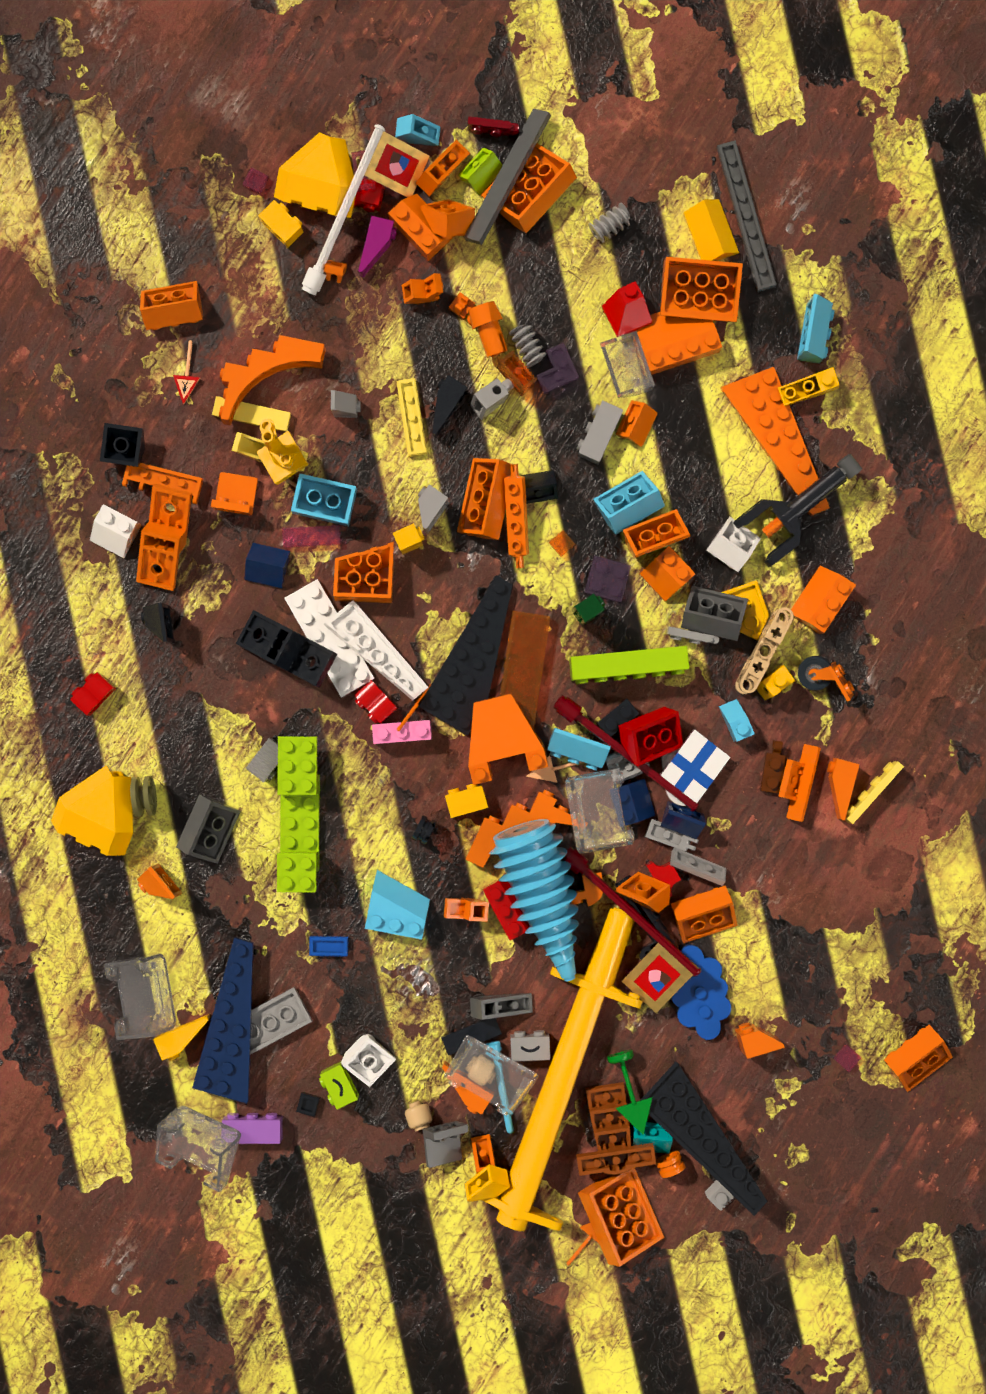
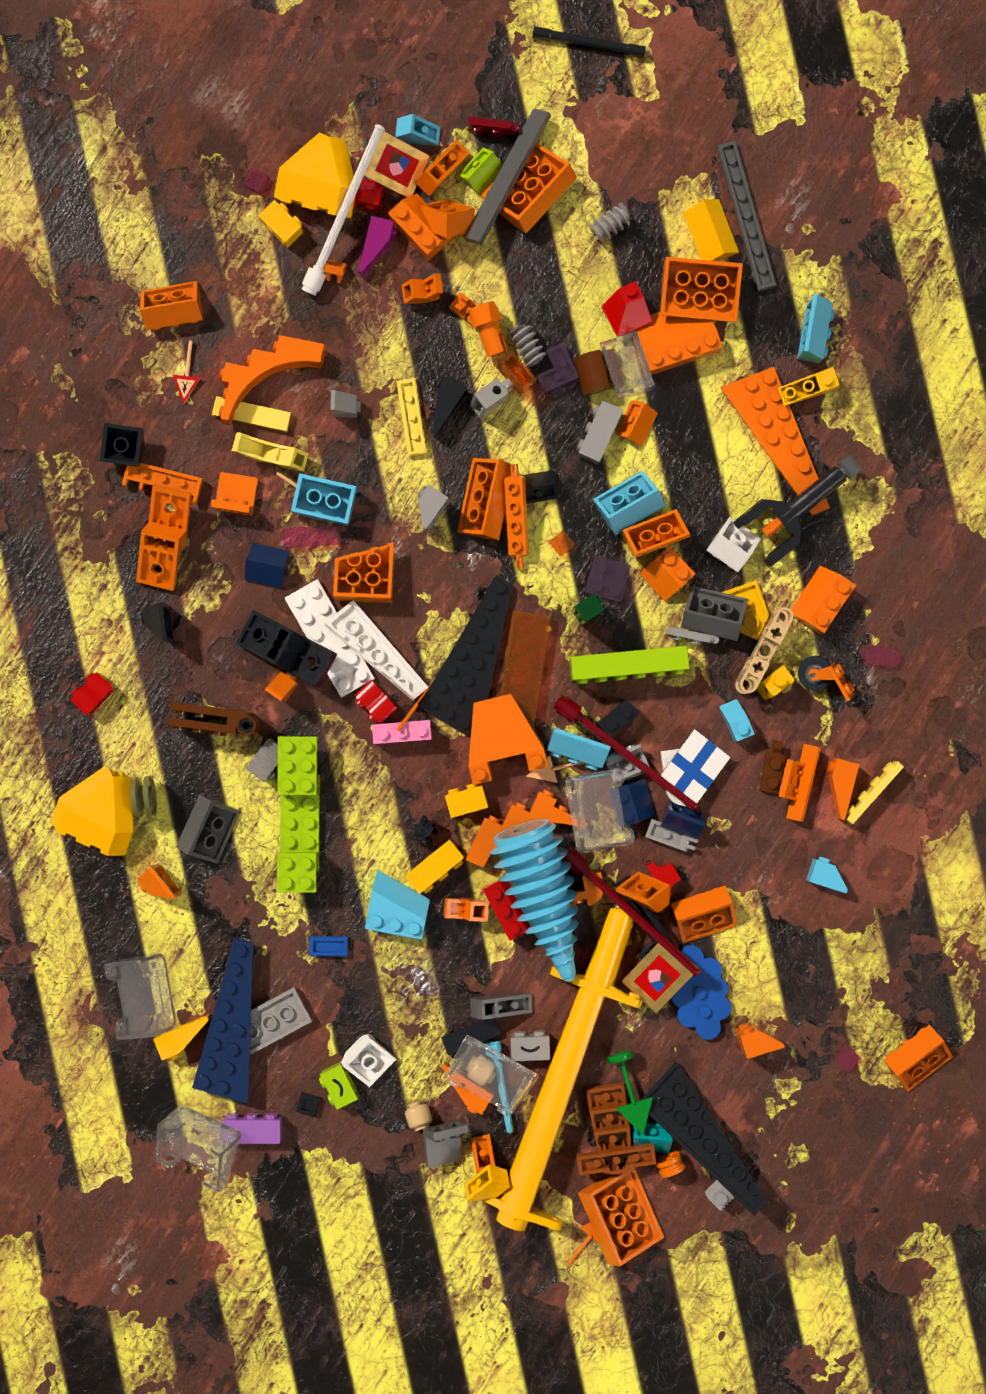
white slope [90,504,142,558] -> none
yellow piece [257,419,309,485] -> none
yellow brick [393,523,425,555] -> none
red slope [619,706,683,766] -> none
light grey tile [670,847,726,886] -> none
none -> reddish brown hinge [167,702,261,736]
none -> orange slope [265,671,299,702]
none -> yellow brick [405,839,465,894]
none -> black piece [532,26,646,58]
none -> reddish brown brick [574,349,623,396]
none -> medium azure slope [806,856,848,894]
none -> clear pink tile [862,645,901,667]

